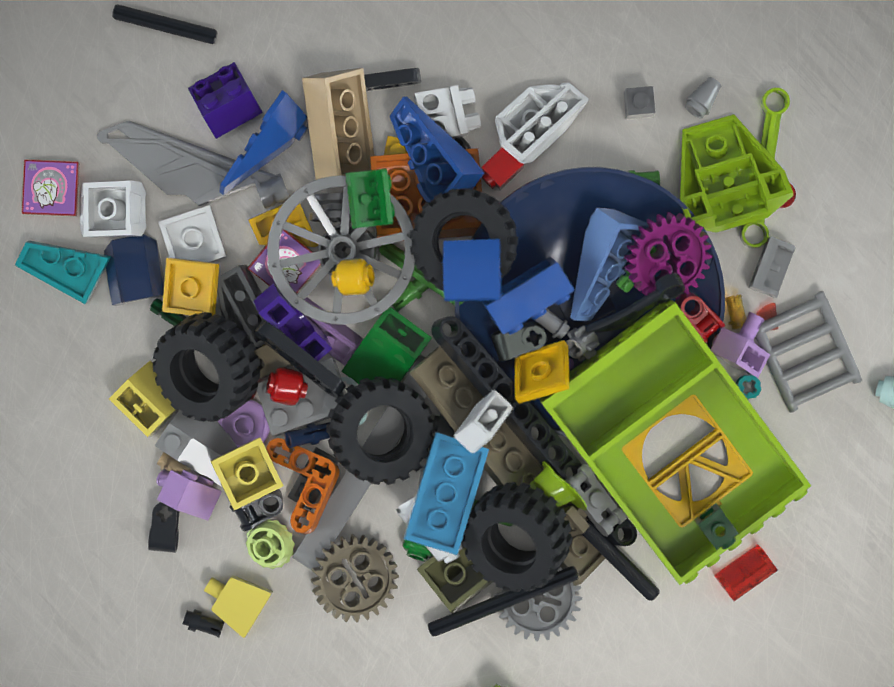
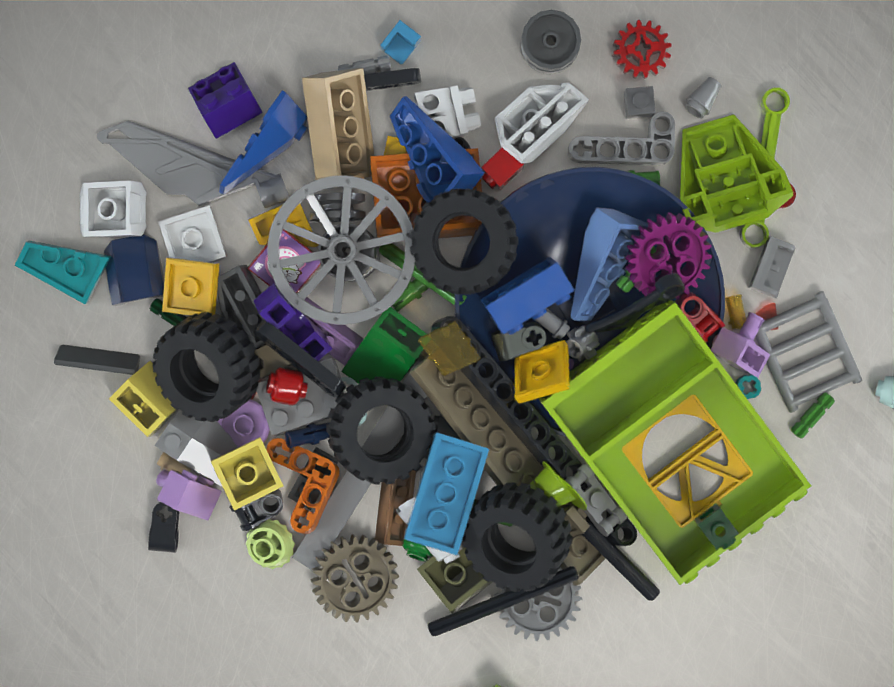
tile [22,160,80,216] -> none
black axle [112,4,217,44] -> none
black animal [182,609,224,638] -> none
light yellow torso [204,575,273,638] -> none
yellow head [331,258,375,296] -> none
green bracket [345,169,395,229] -> none
blue slope [443,239,501,301] -> none
white brick [454,390,513,453] -> none
clear red hinge [714,544,778,601] -> none
none -> dark grey slope [54,345,140,375]
none -> light grey axle [338,56,391,75]
none -> medium nougat slope [375,470,416,546]
none -> dark azure panel [380,20,421,65]
none -> clear yellow piece [418,321,481,376]
none -> dark grey wheel [520,10,581,74]
none -> light grey beam [568,111,675,165]
none -> red gear [613,20,672,79]
none -> bright green axle [791,392,835,439]

